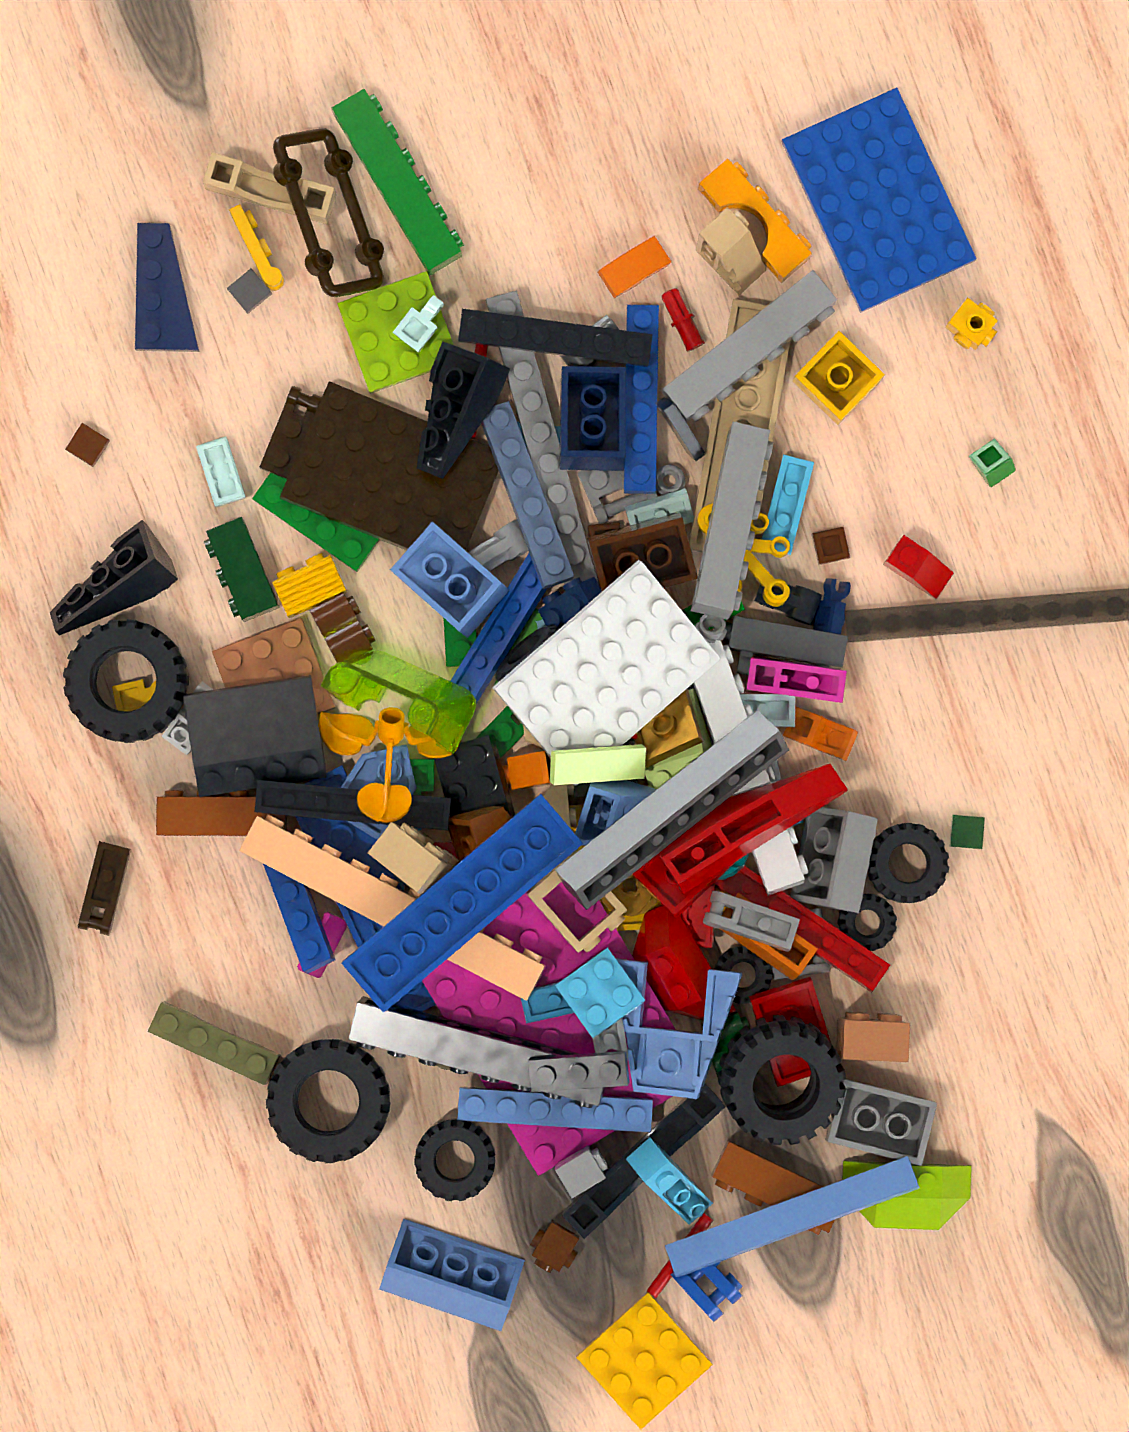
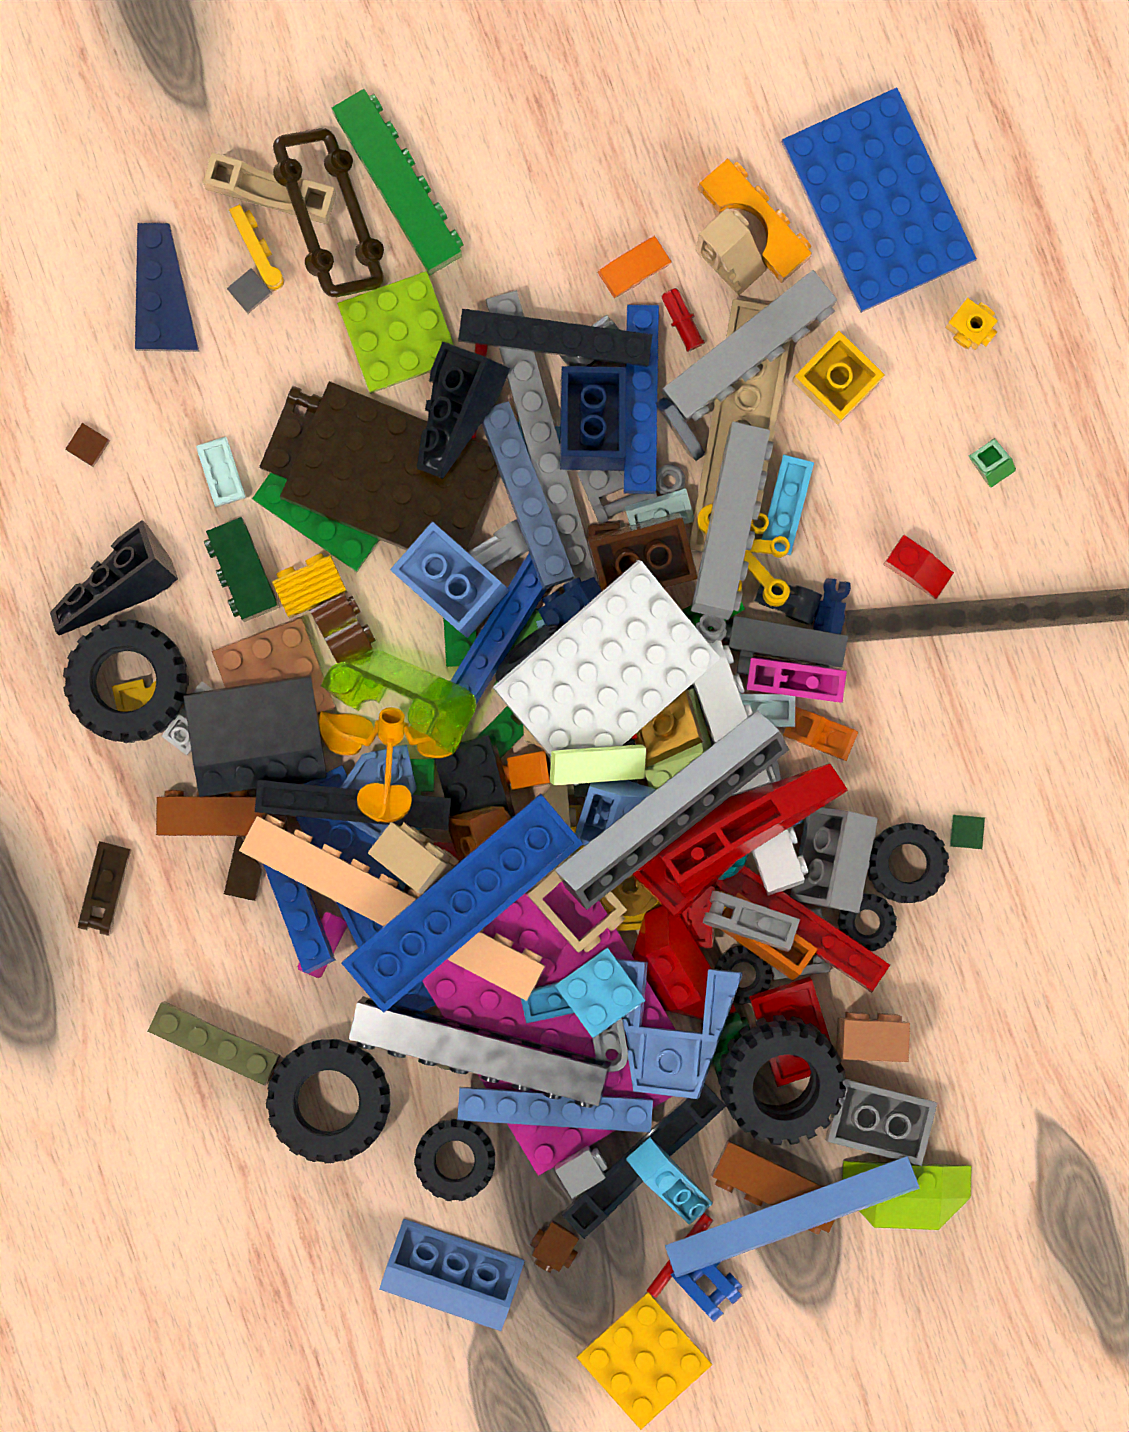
light aqua plate [393,295,444,353] -> none
plate [528,1051,630,1092] -> none
reddish brown tile [811,527,850,565] -> none
none -> dark brown tile [224,837,263,901]

